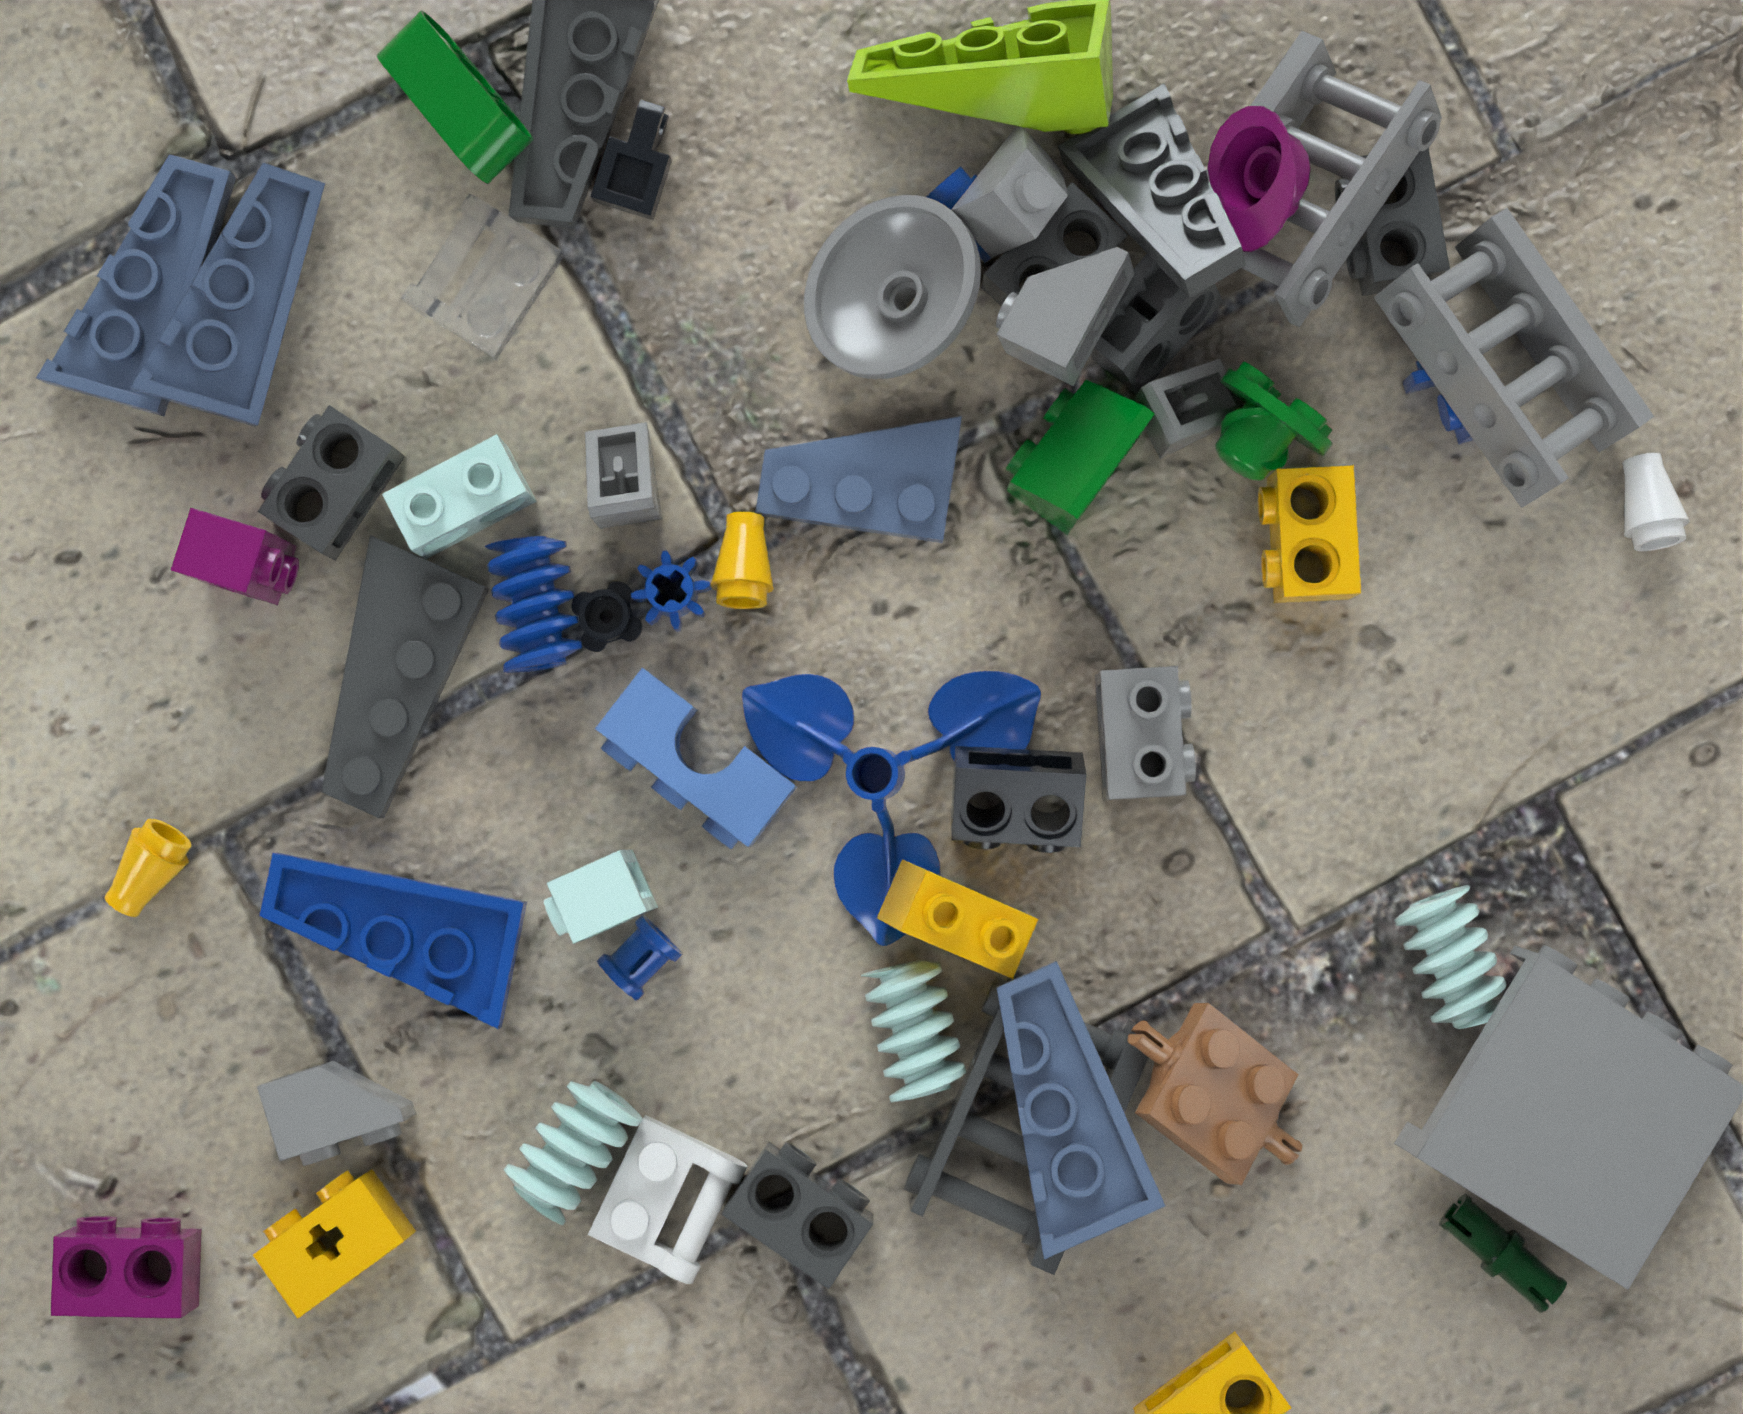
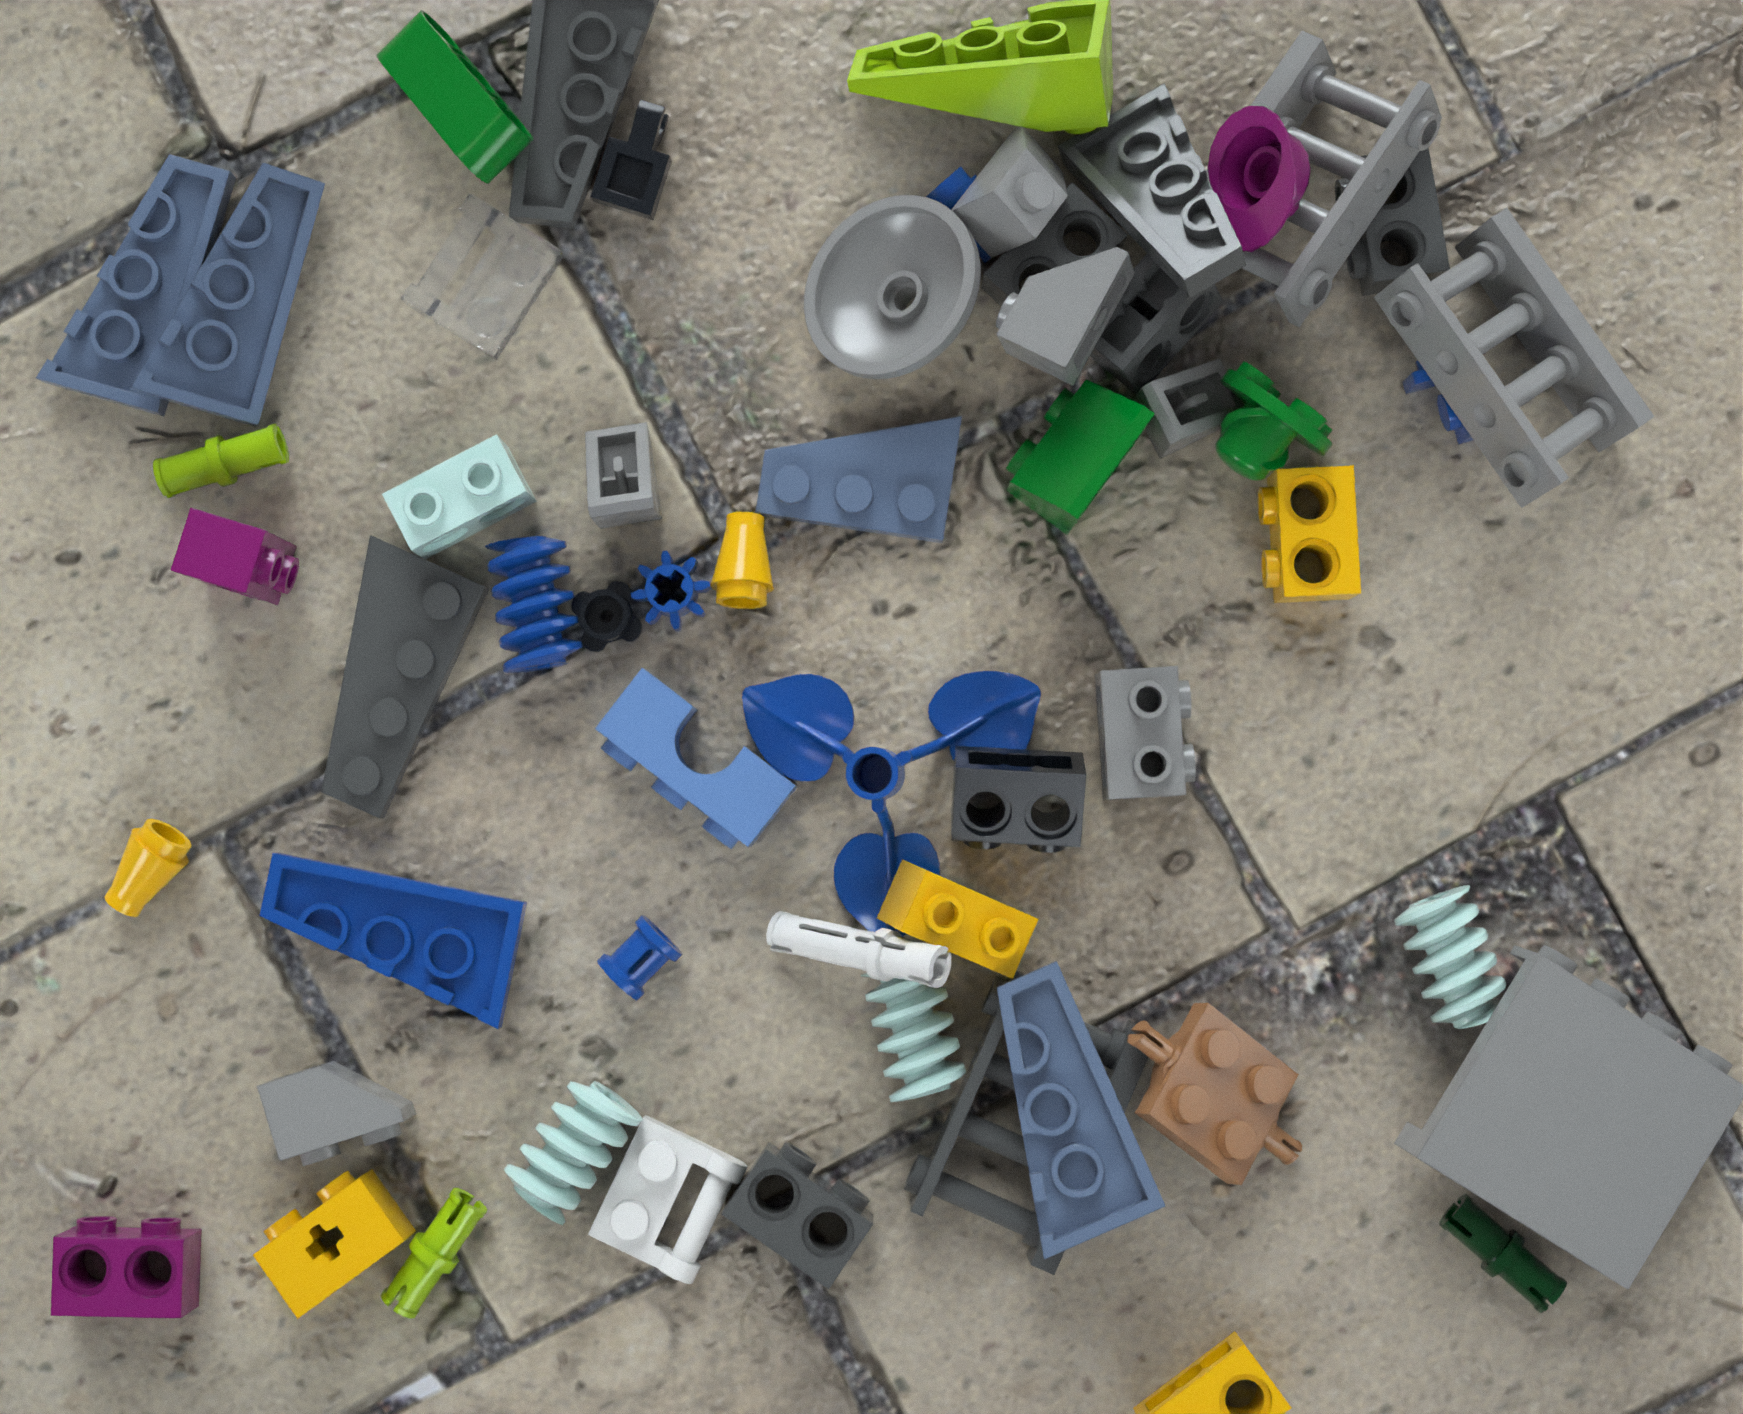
dark grey brick [258,405,405,561] -> none
light aqua brick [544,850,658,944] -> none
white cone [1622,453,1690,551] -> none
none -> lime pin [153,423,289,499]
none -> lime pin [380,1188,487,1319]
none -> white pin [766,911,951,988]

